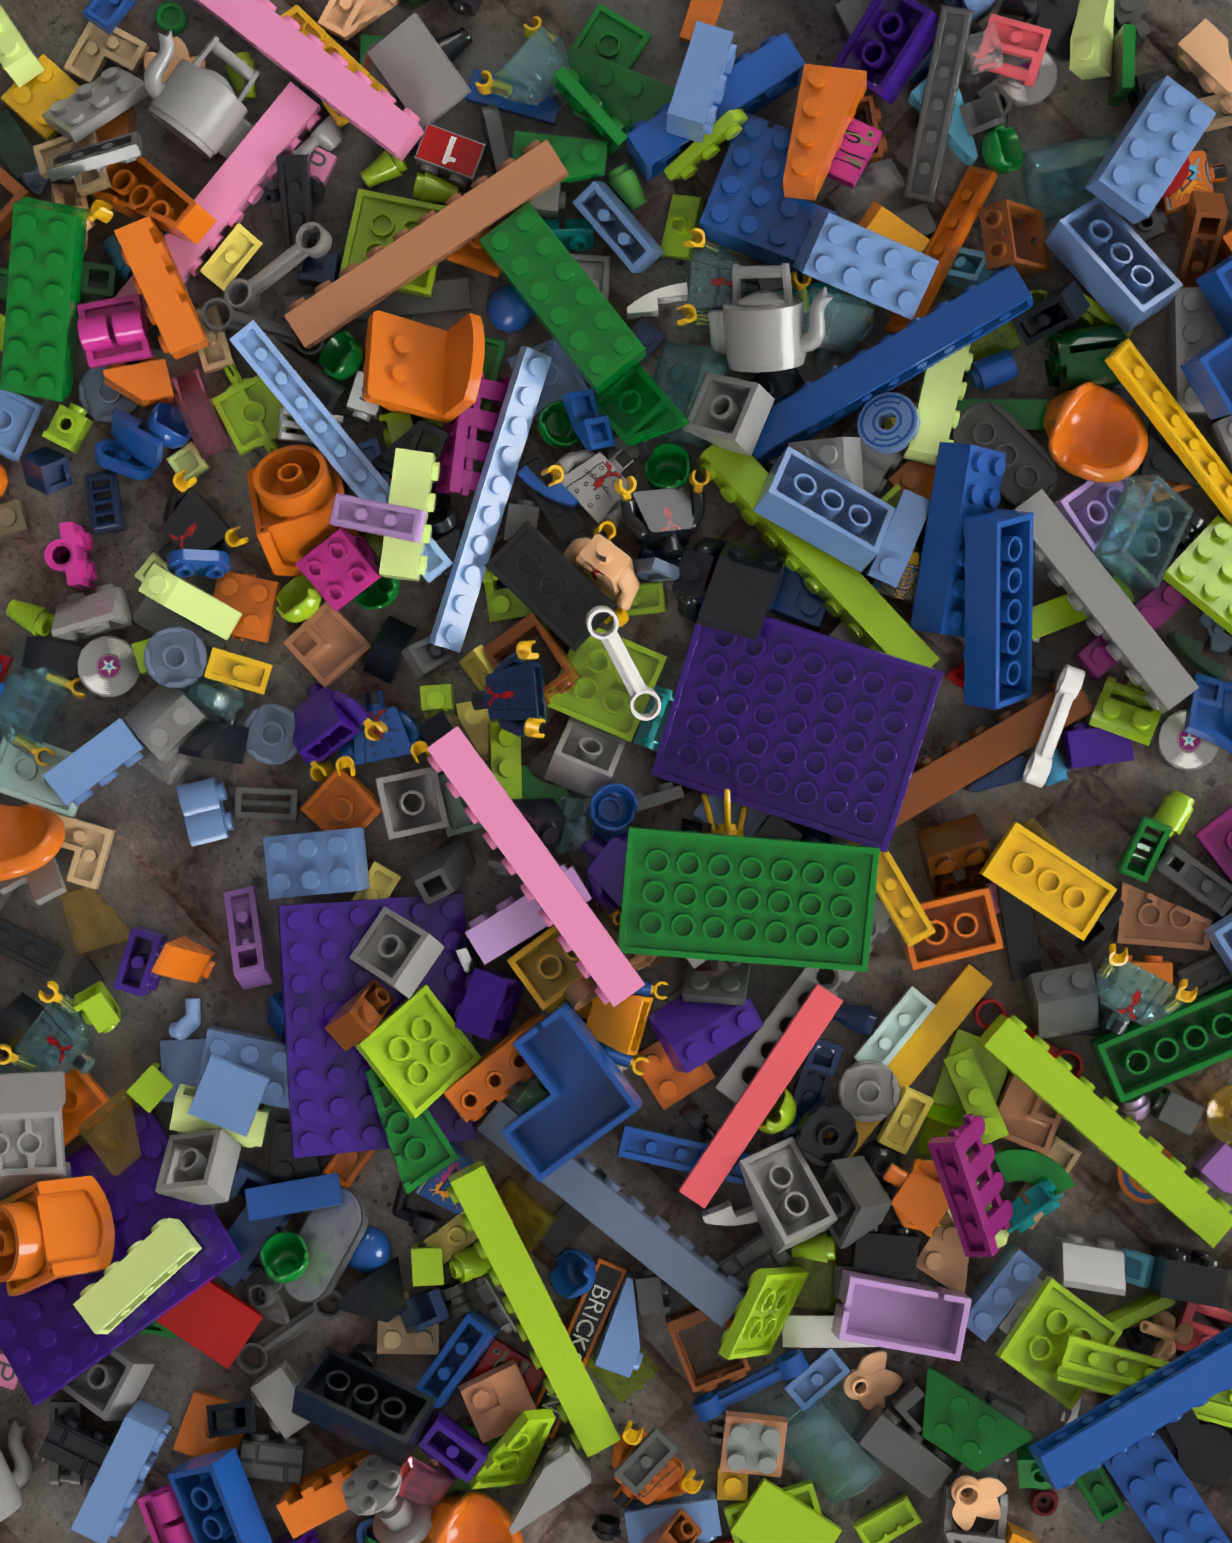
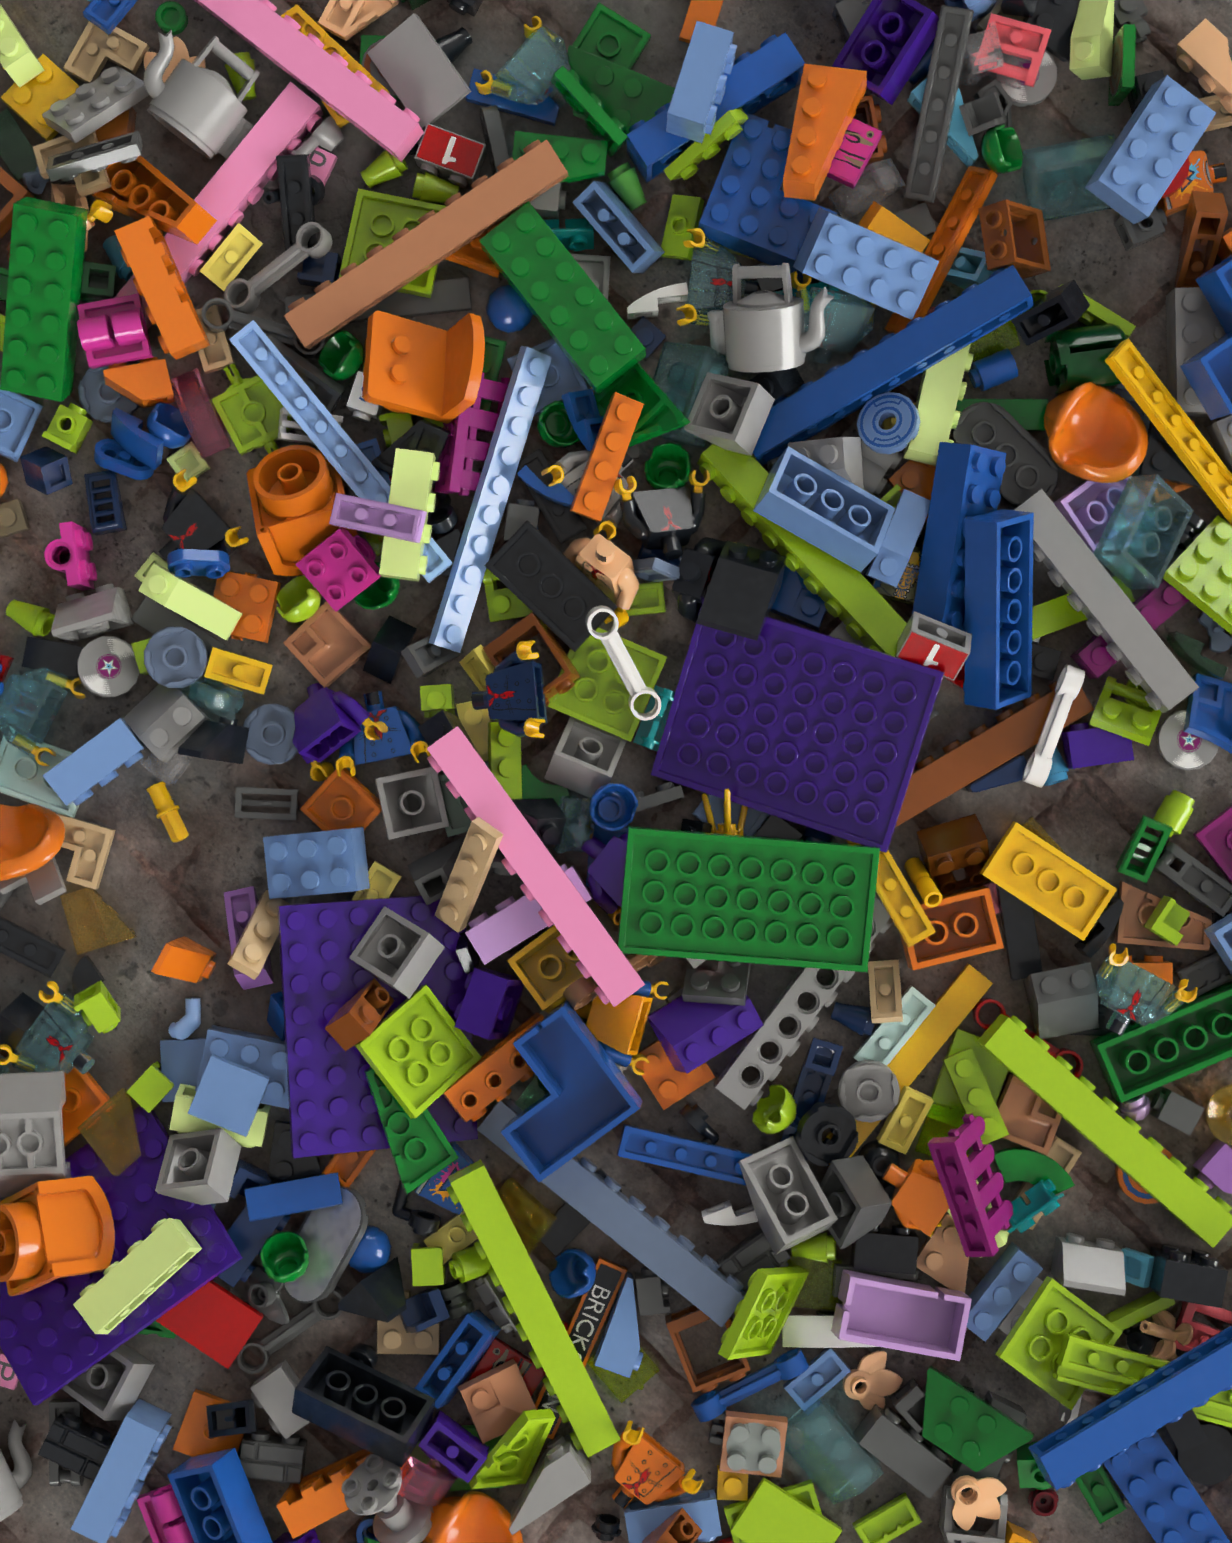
dark purple brick [113,925,169,997] -> none
medium blue brick [177,777,235,847] -> none
dark grey plate [613,1426,679,1496] -> none
coral tile [678,983,843,1209] -> none
medium blue brick [1044,197,1183,333] -> none
none -> yellow axle [146,781,189,843]
none -> tan plate [227,890,291,980]
none -> tan plate [434,817,504,933]
none -> orange plate [570,392,644,522]
none -> tan plate [868,959,903,1023]
none -> brick [896,611,972,681]
none -> yellow piece [904,857,942,907]
none -> lime panel [1143,896,1190,946]

